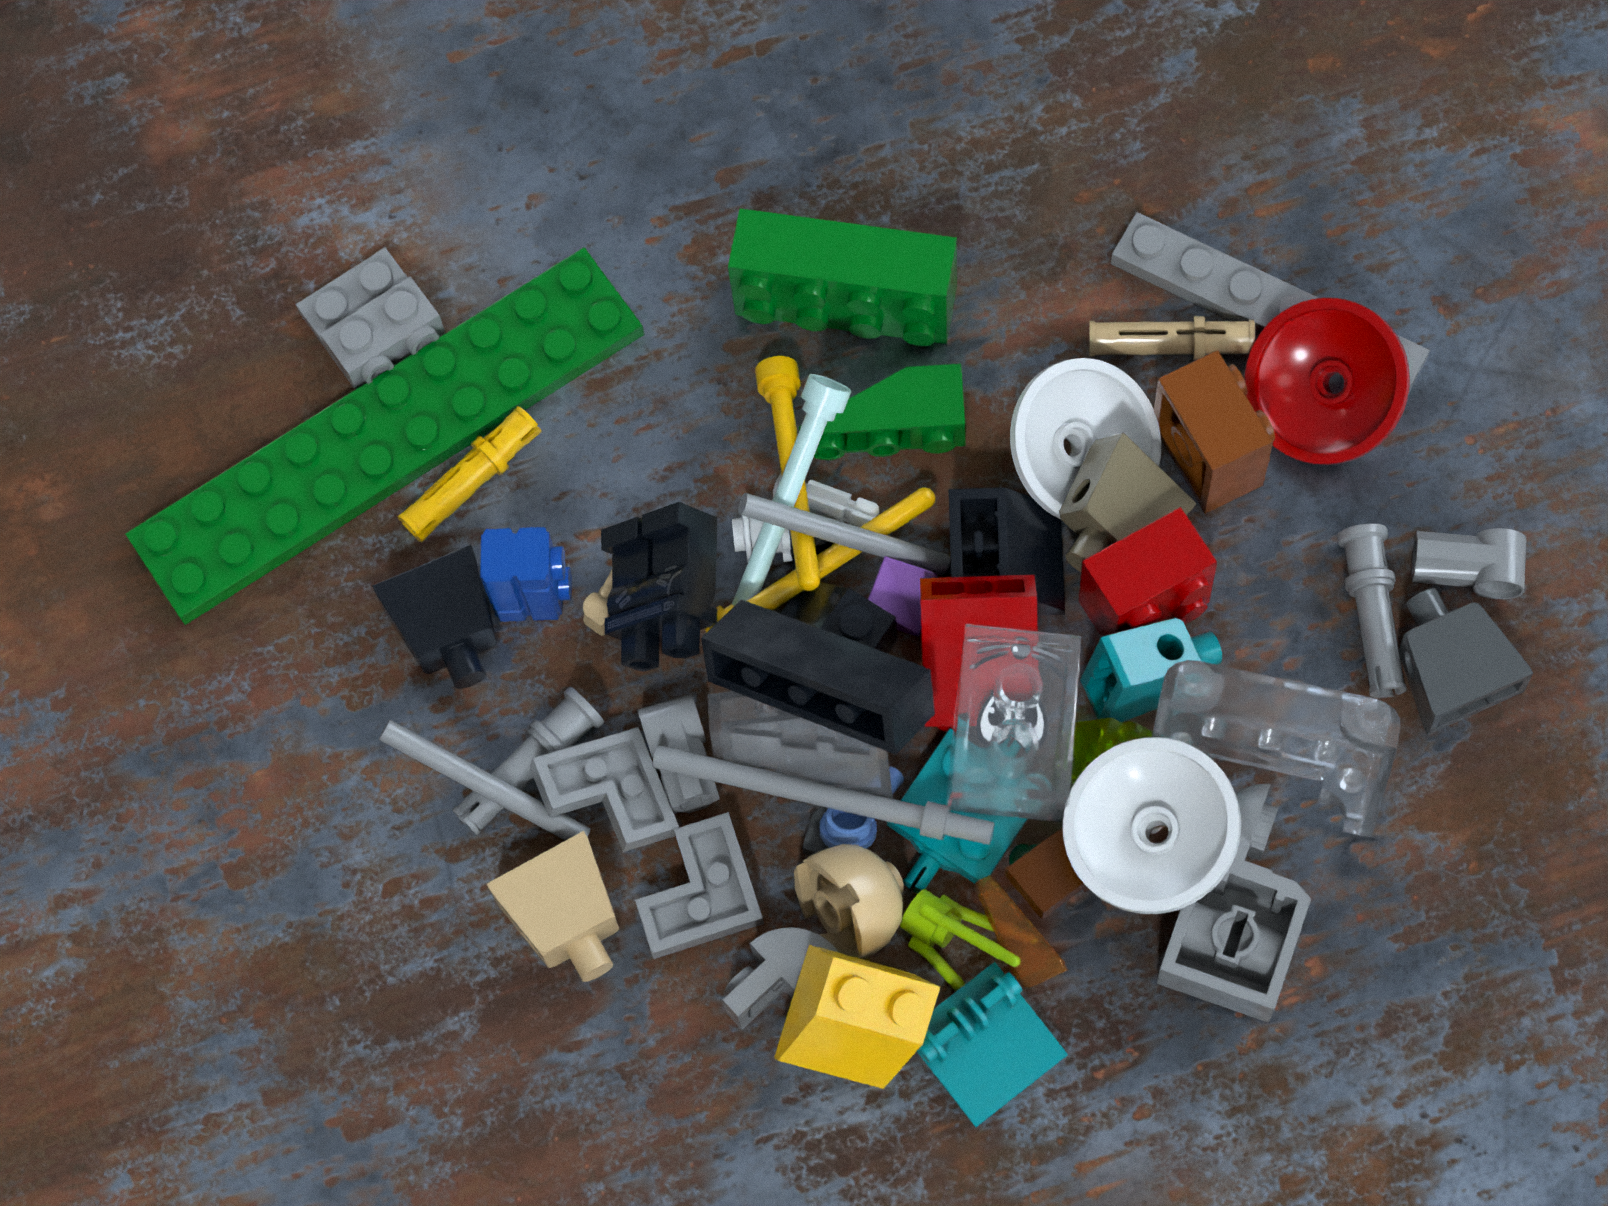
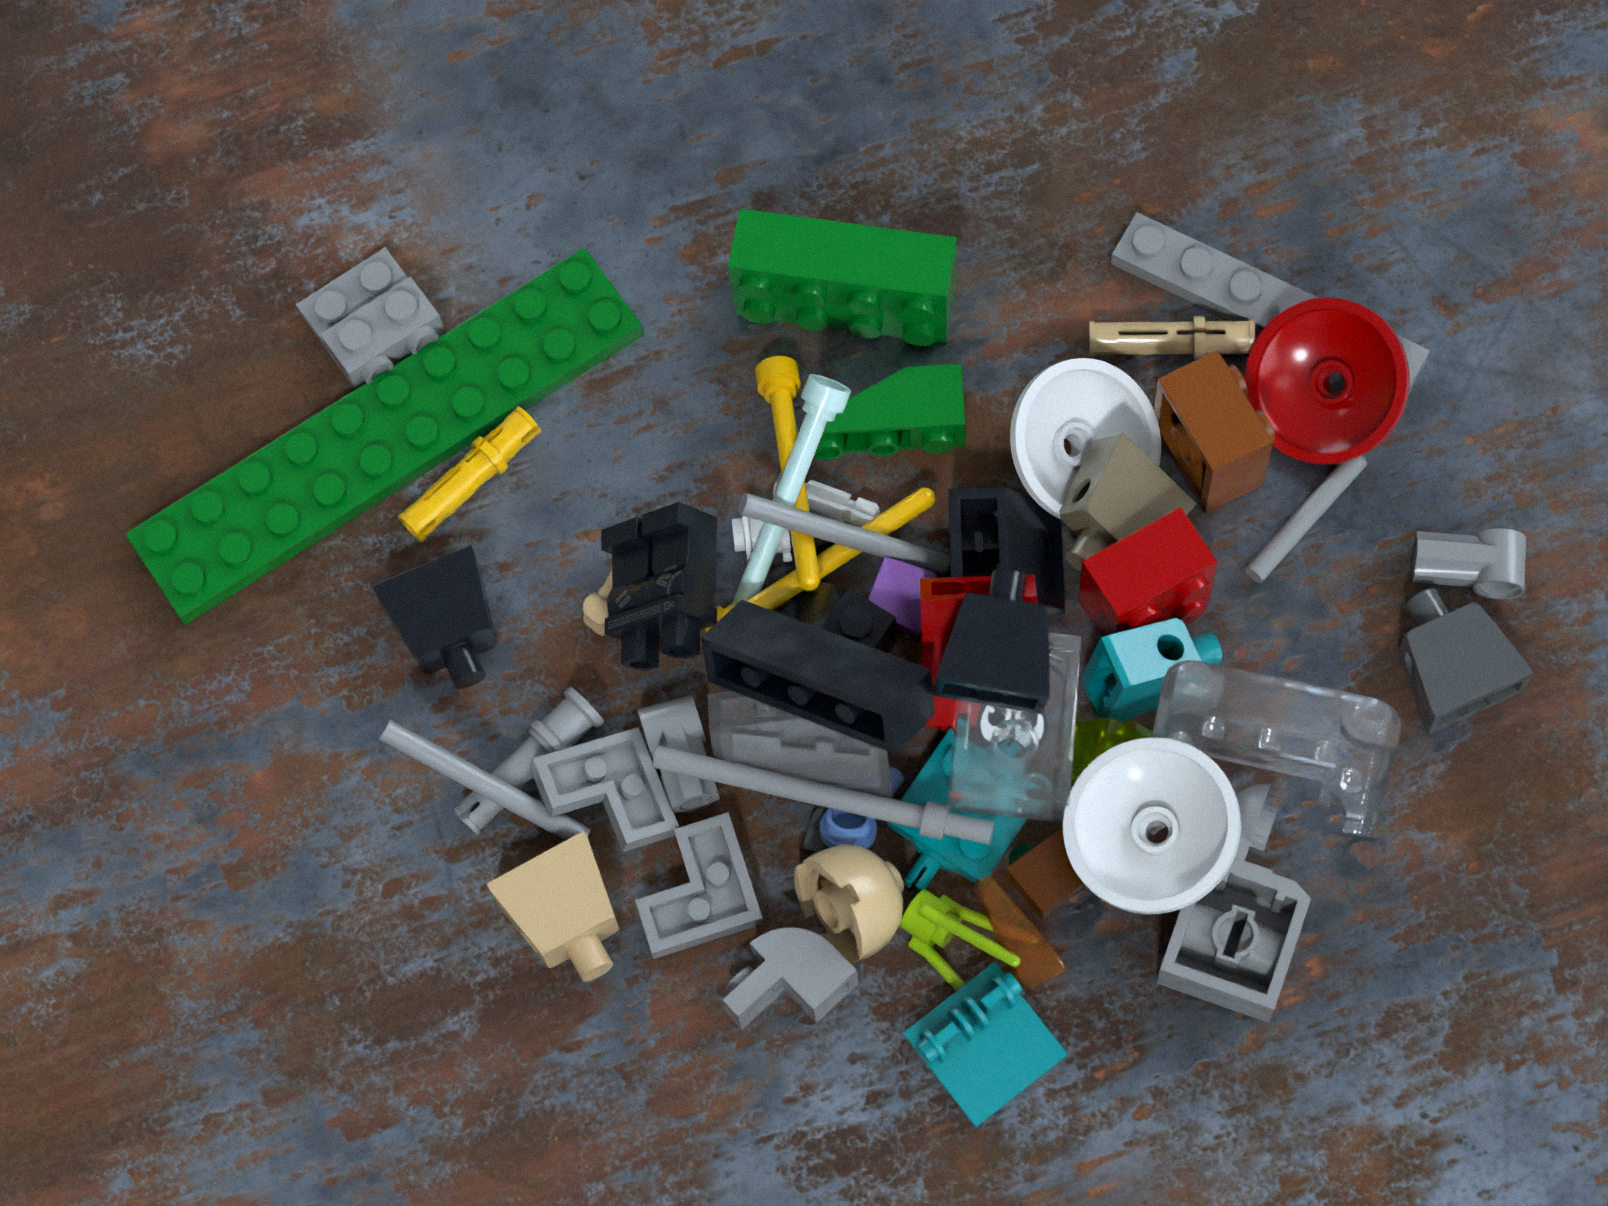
blue brick [480,527,572,622] -> none
yellow slope [774,944,940,1089] -> none
light grey pin [1337,524,1407,698] -> none
none -> black torso [932,569,1050,715]
none -> light grey bar [1245,456,1367,583]

